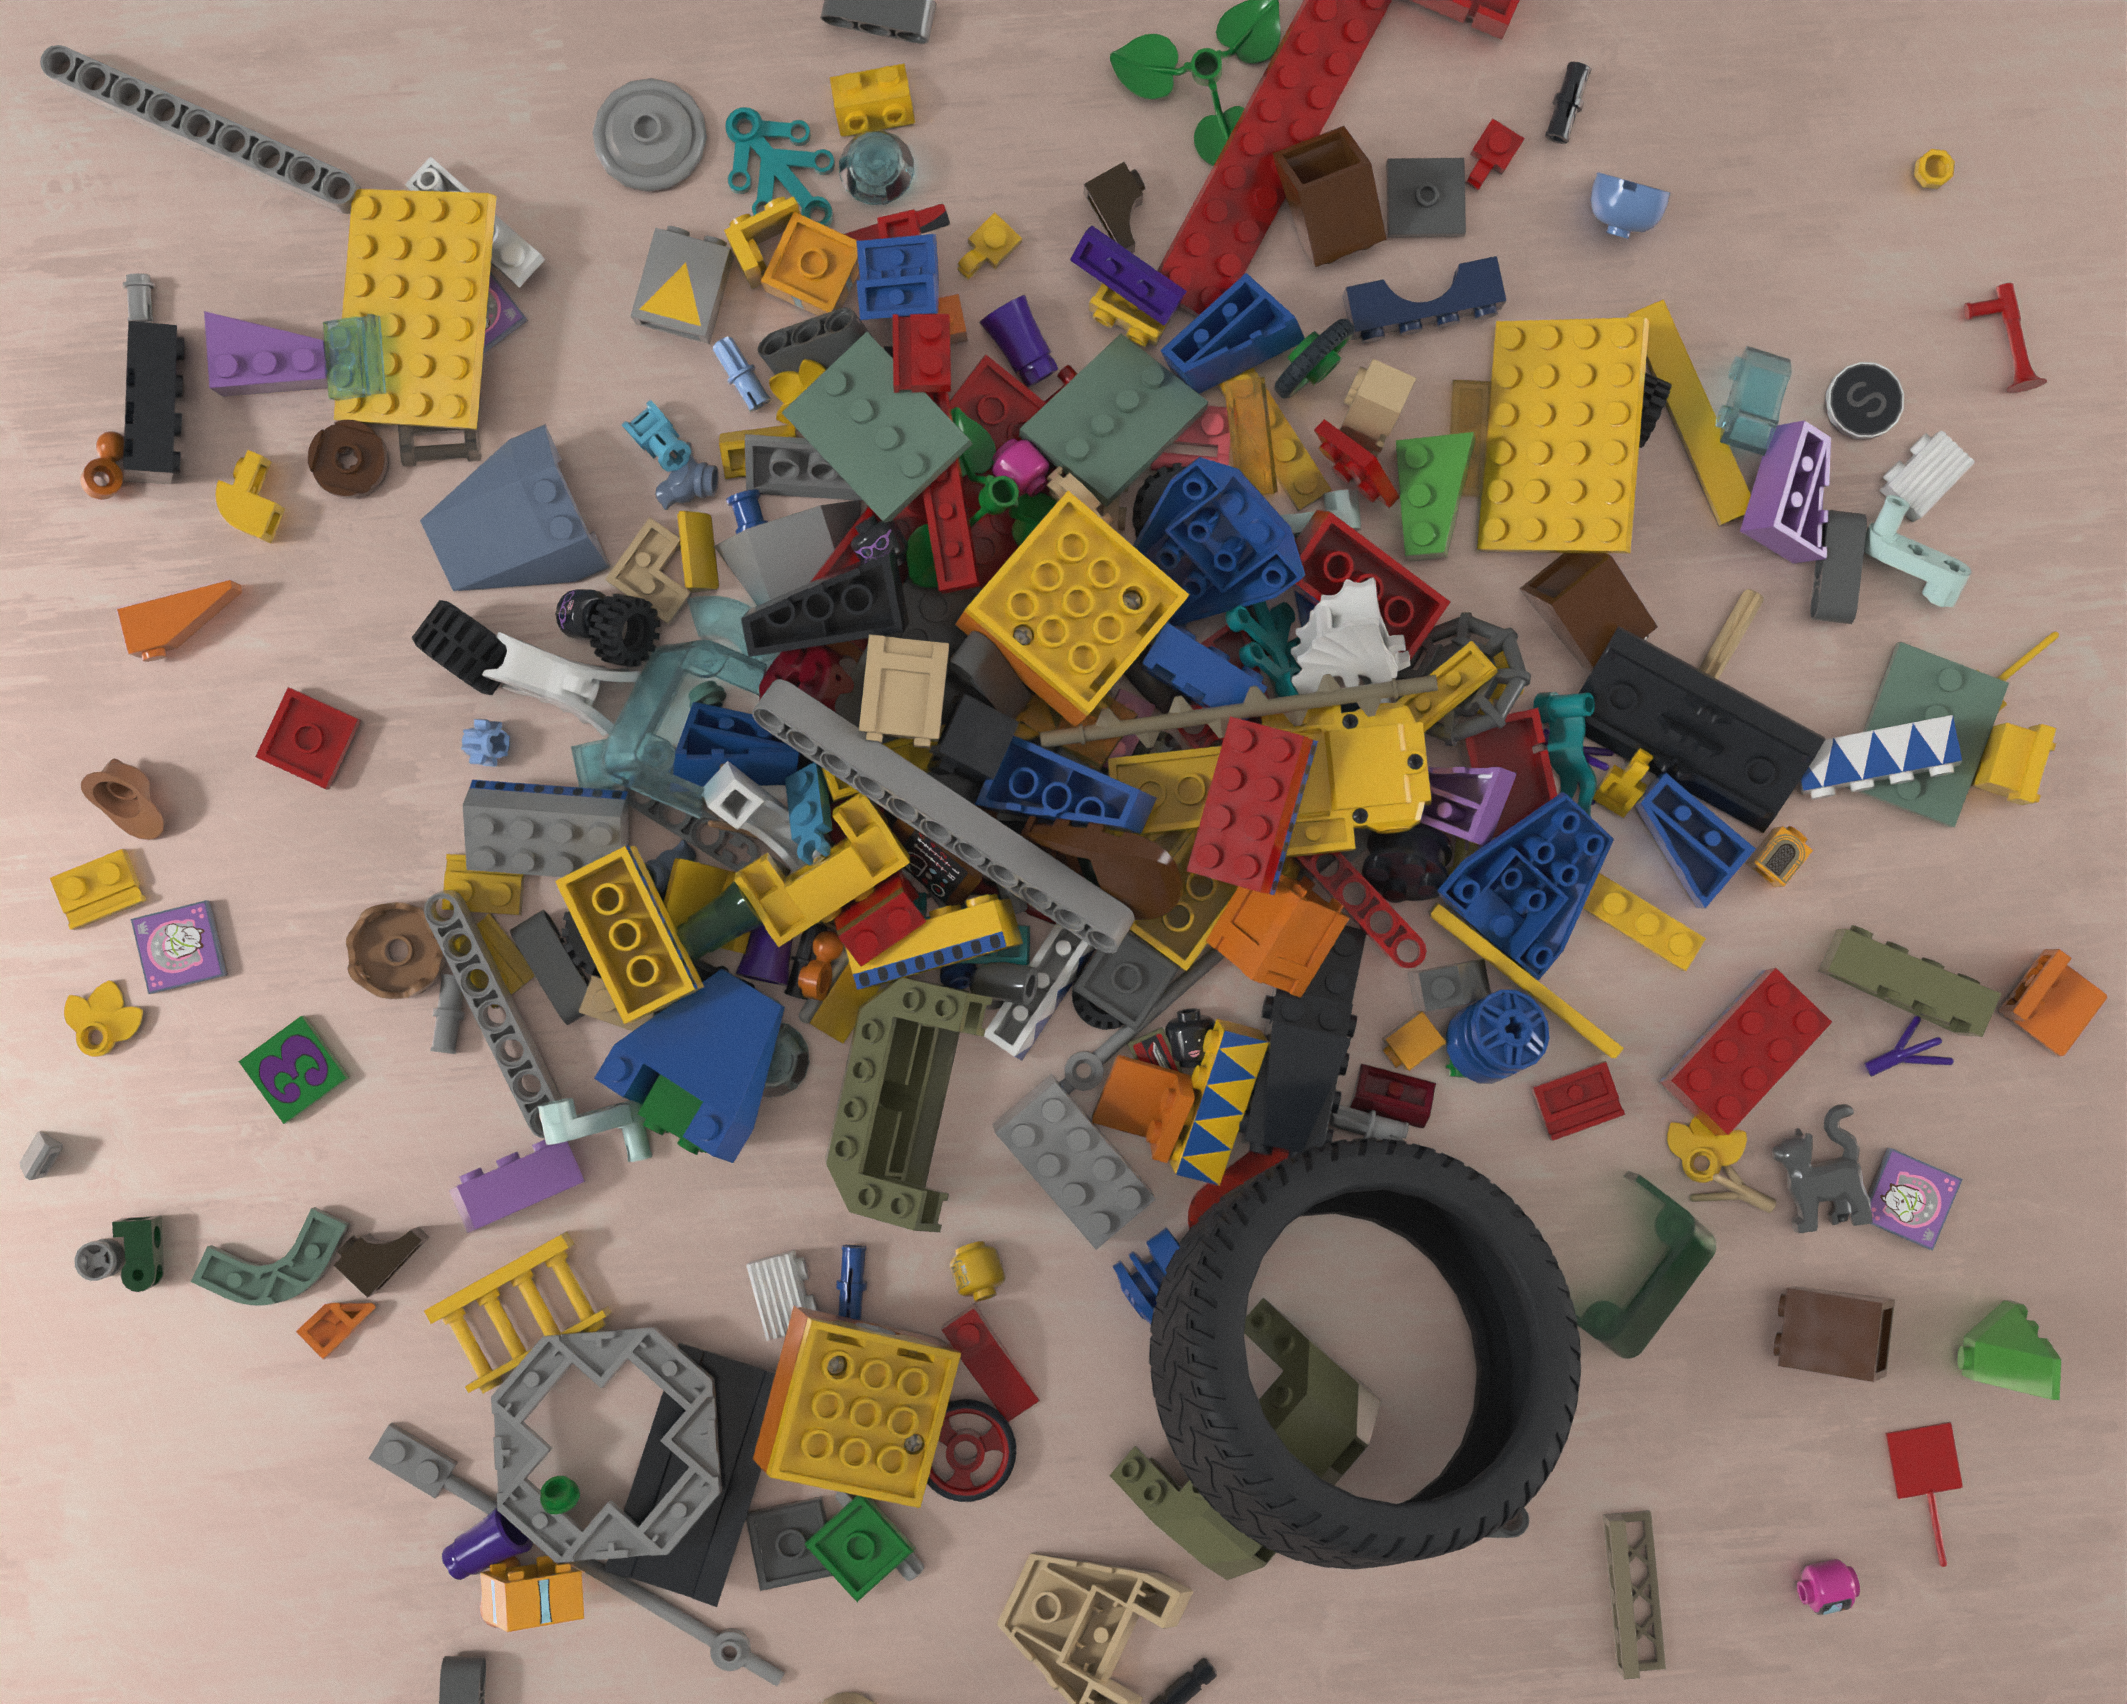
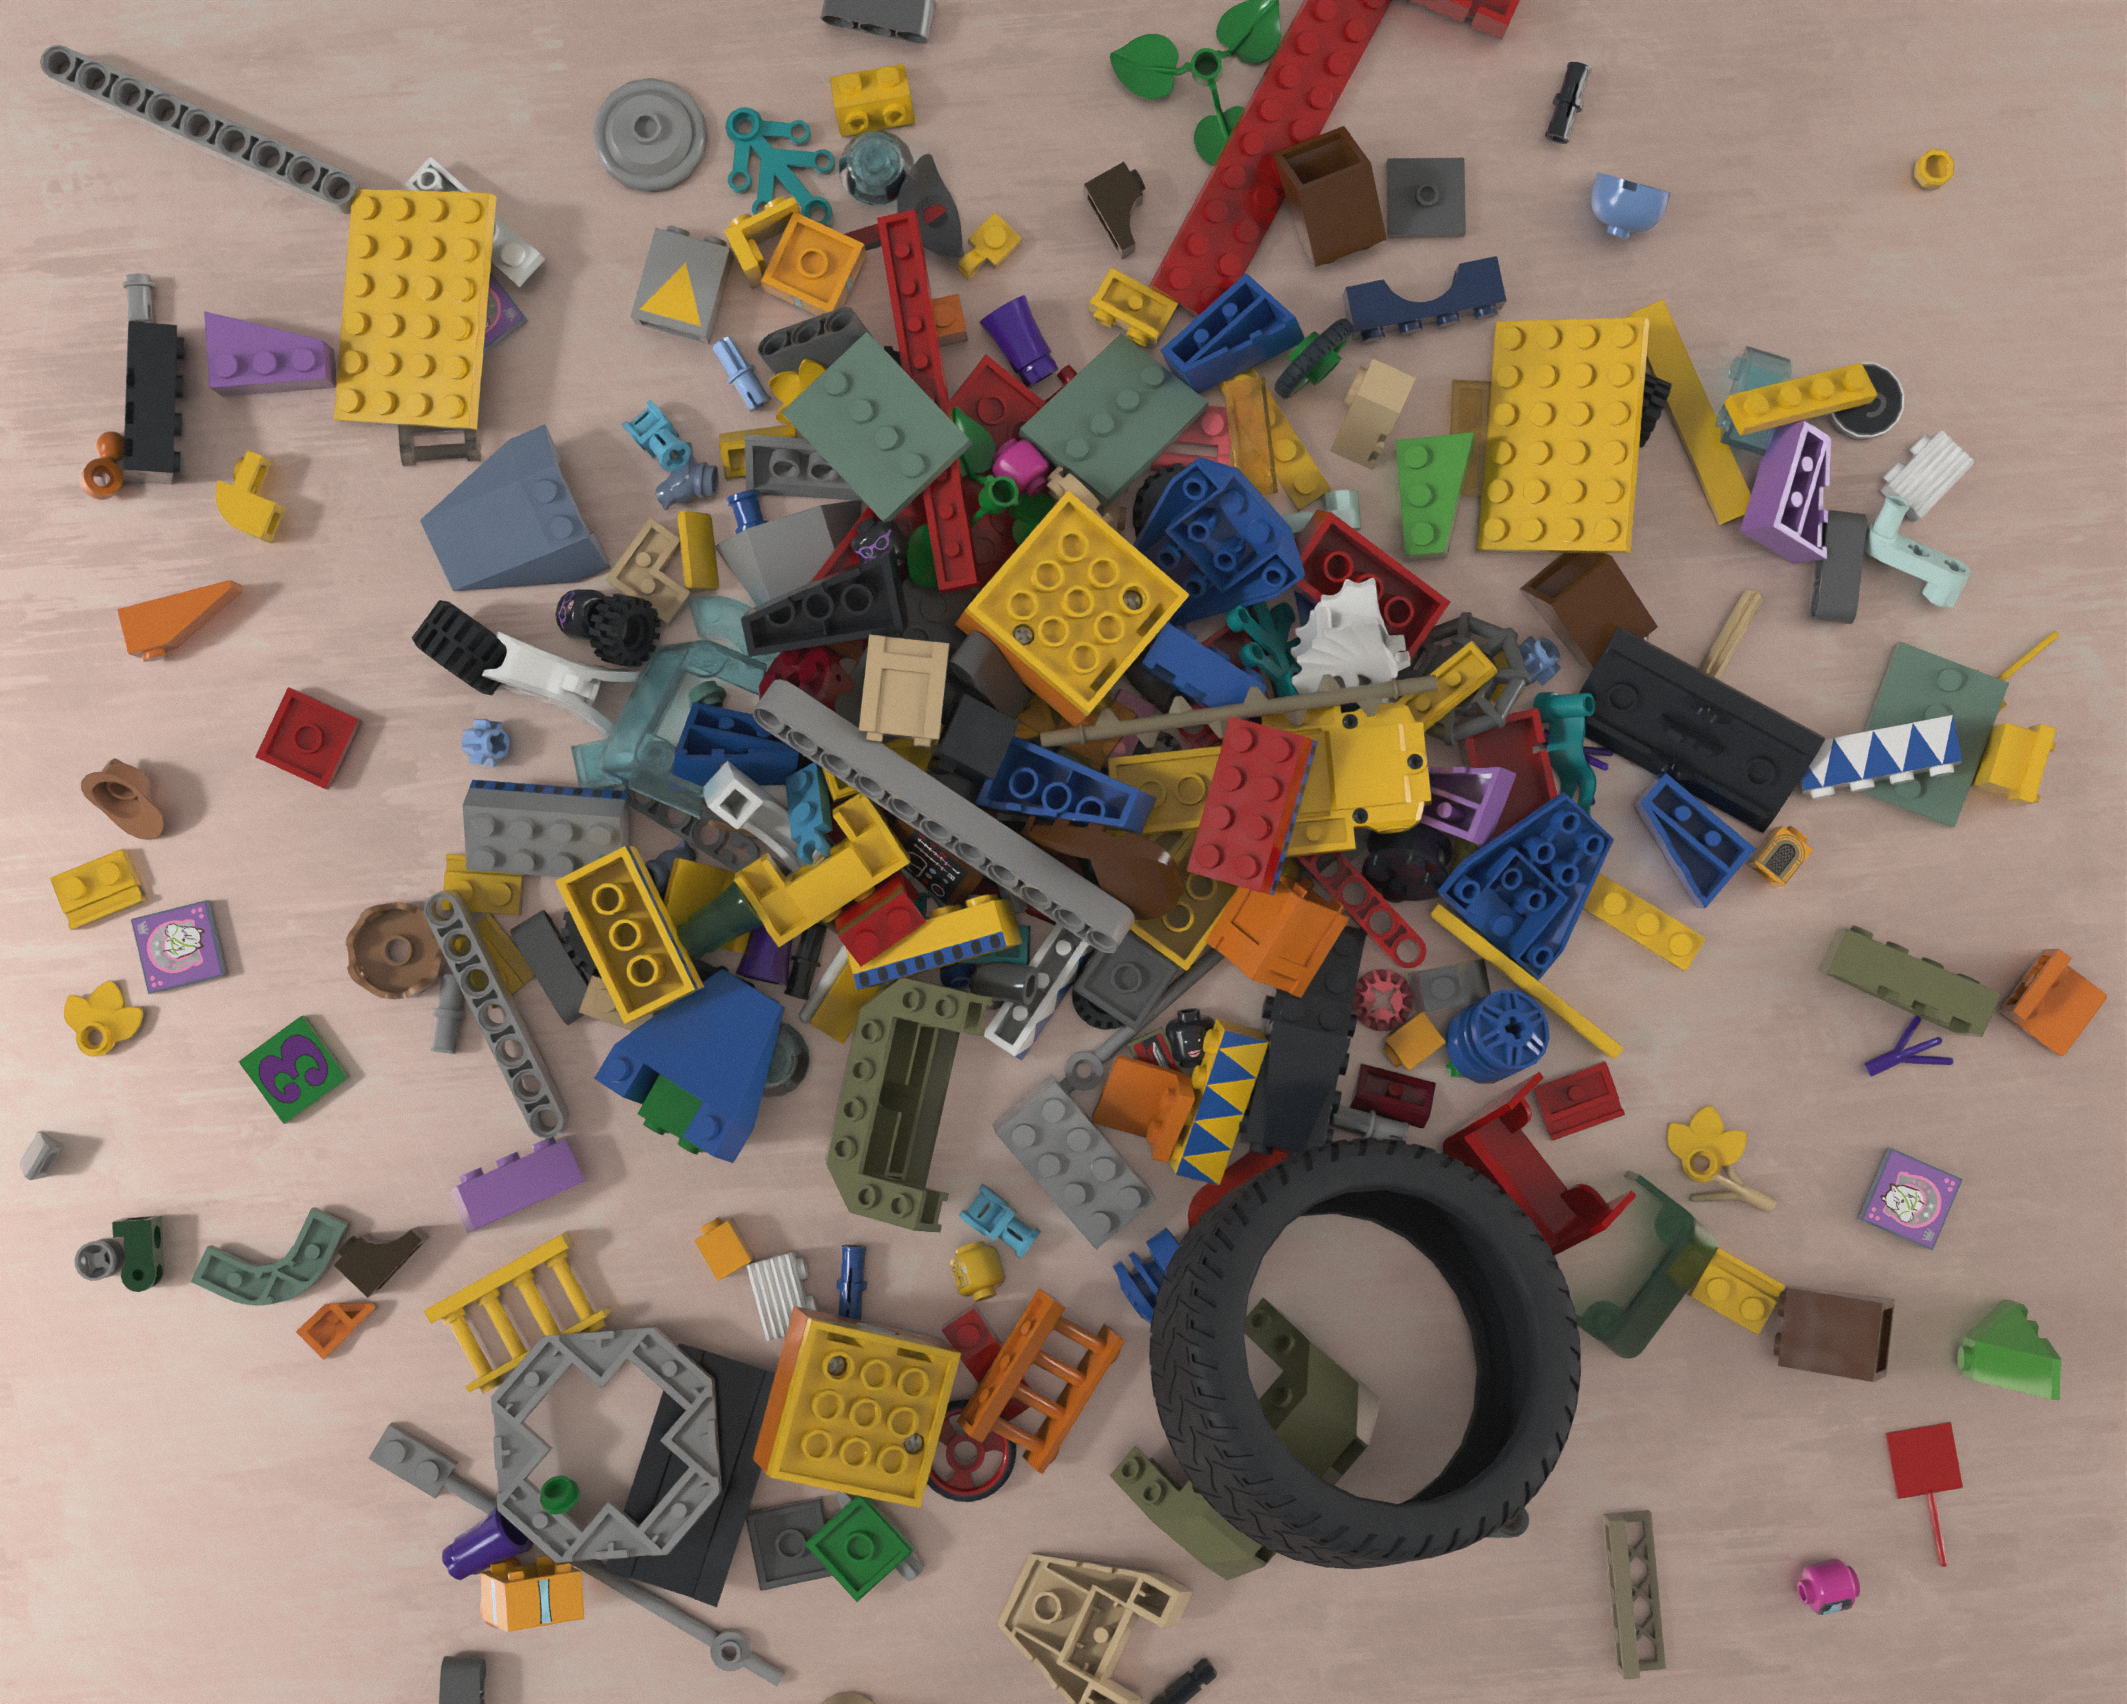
reddish brown plate [308,420,388,499] -> none
clear light blue plate [323,314,386,401] -> none
light aqua beam [538,1098,652,1162] -> none
orange plate [798,931,844,1001] -> none
blue slope [856,234,939,320] -> none
red plate [893,314,951,393] -> none
dark purple plate [1070,225,1187,326] -> none
red plate [1314,419,1400,508] -> none
red plate [1465,118,1525,190] -> none
yellow plate [1593,748,1653,818] -> none
red brick [1659,968,1832,1136] -> none
dark grey animal [1772,1104,1873,1233] -> none
red piece [1964,283,2047,393] -> none
none -> light orange brick [694,1216,755,1281]
none -> clear piece [897,153,964,258]
none -> orange fence [956,1288,1125,1474]
none -> medium azure connector [959,1184,1041,1259]
none -> coral gear [1352,969,1413,1031]
none -> red windscreen [1442,1072,1636,1255]
none -> light blue gear [1519,636,1561,686]
none -> yellow plate [1687,1246,1786,1335]
none -> yellow plate [1724,363,1878,436]

